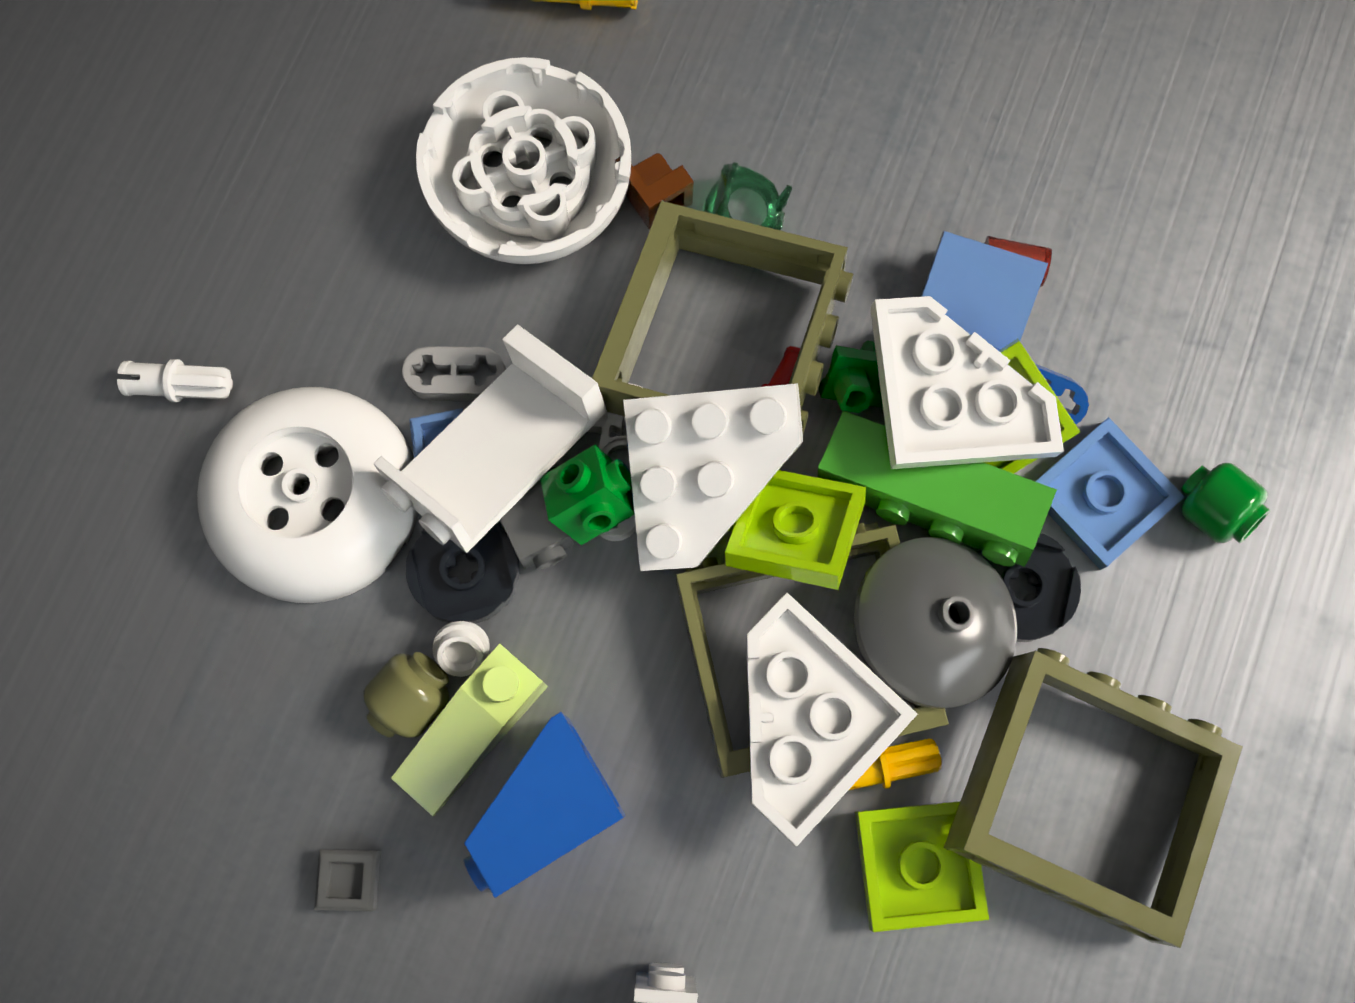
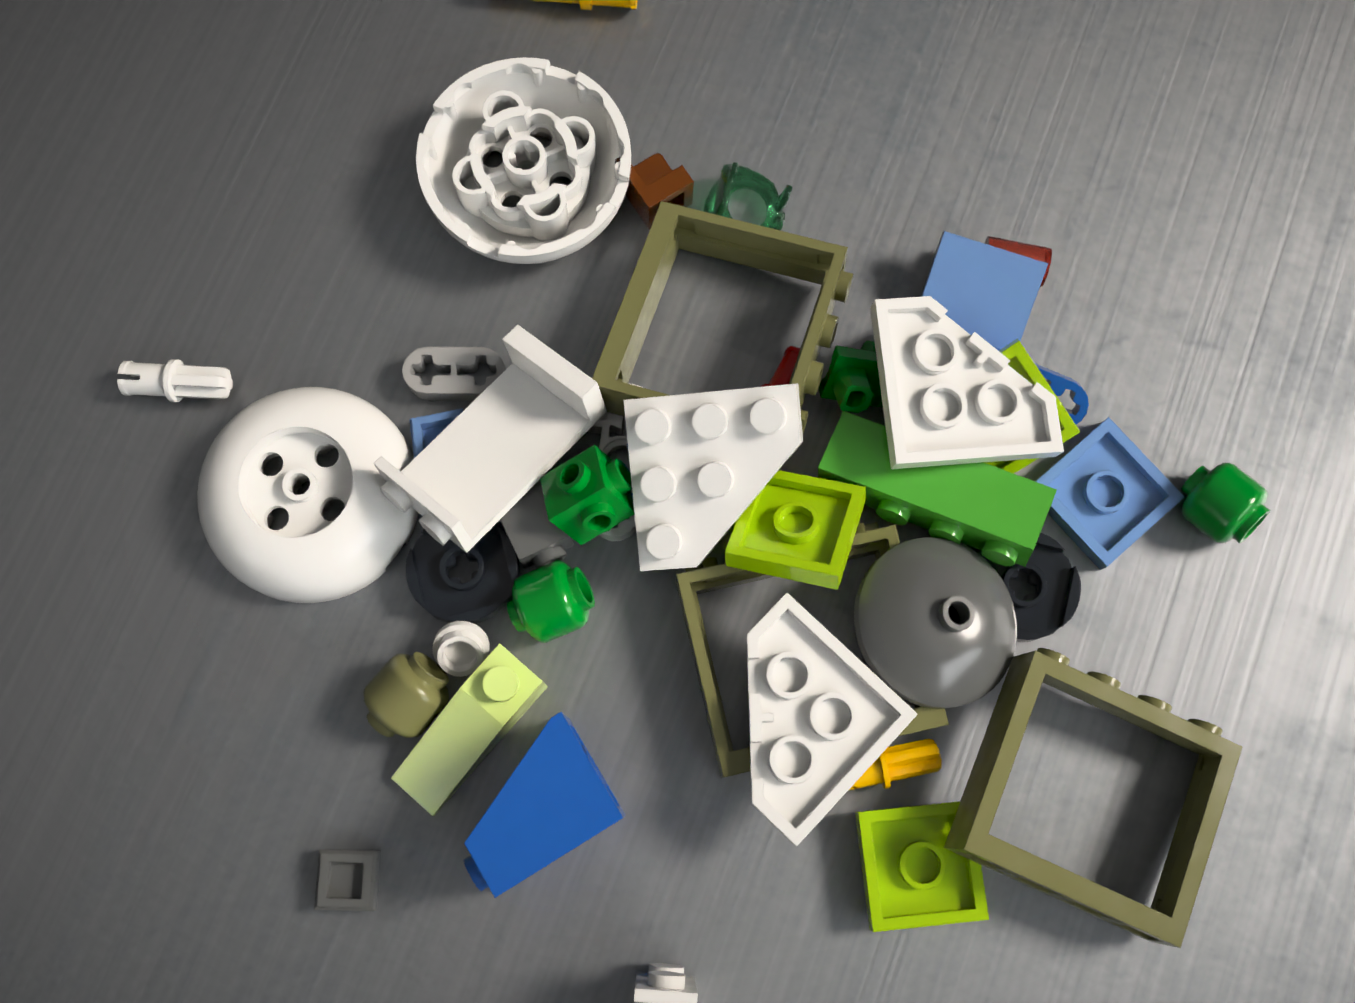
none -> green head [507,560,595,643]

